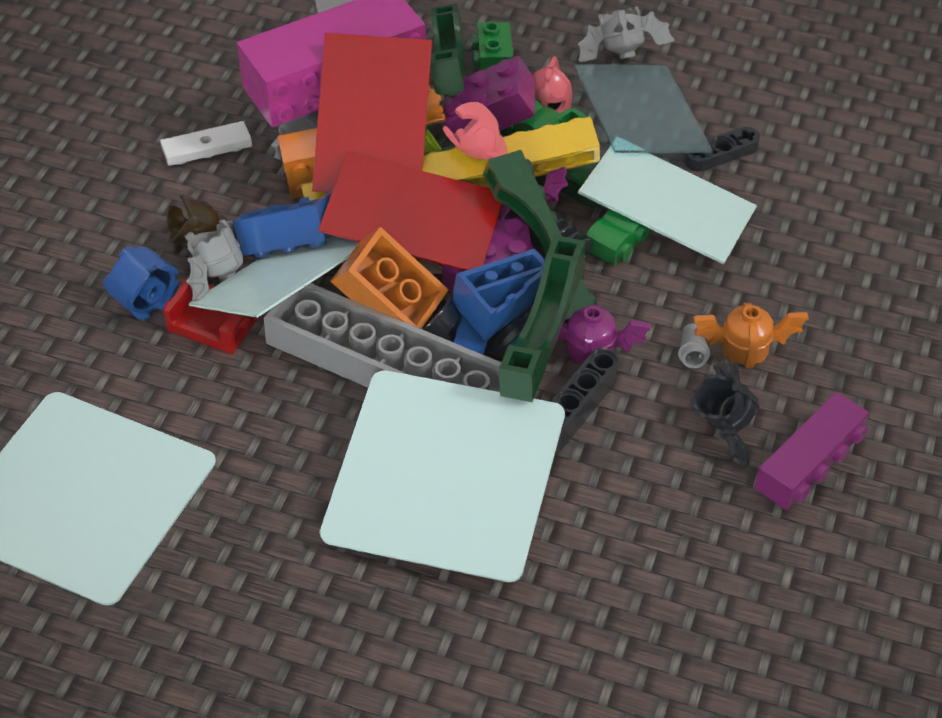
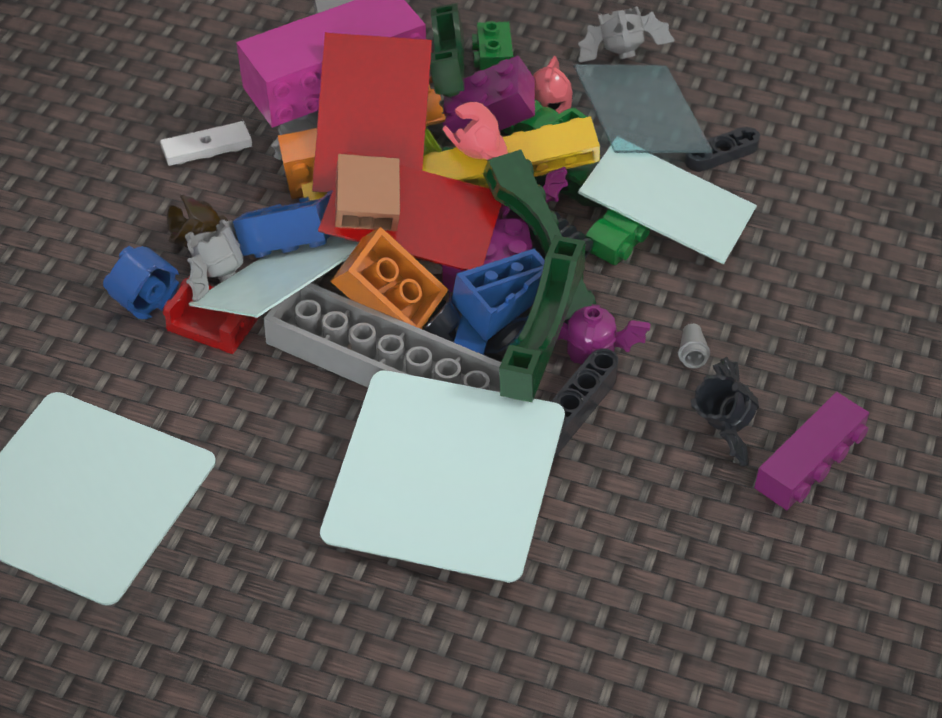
orange helmet [693,303,809,368] -> none
none -> nougat brick [335,154,400,231]

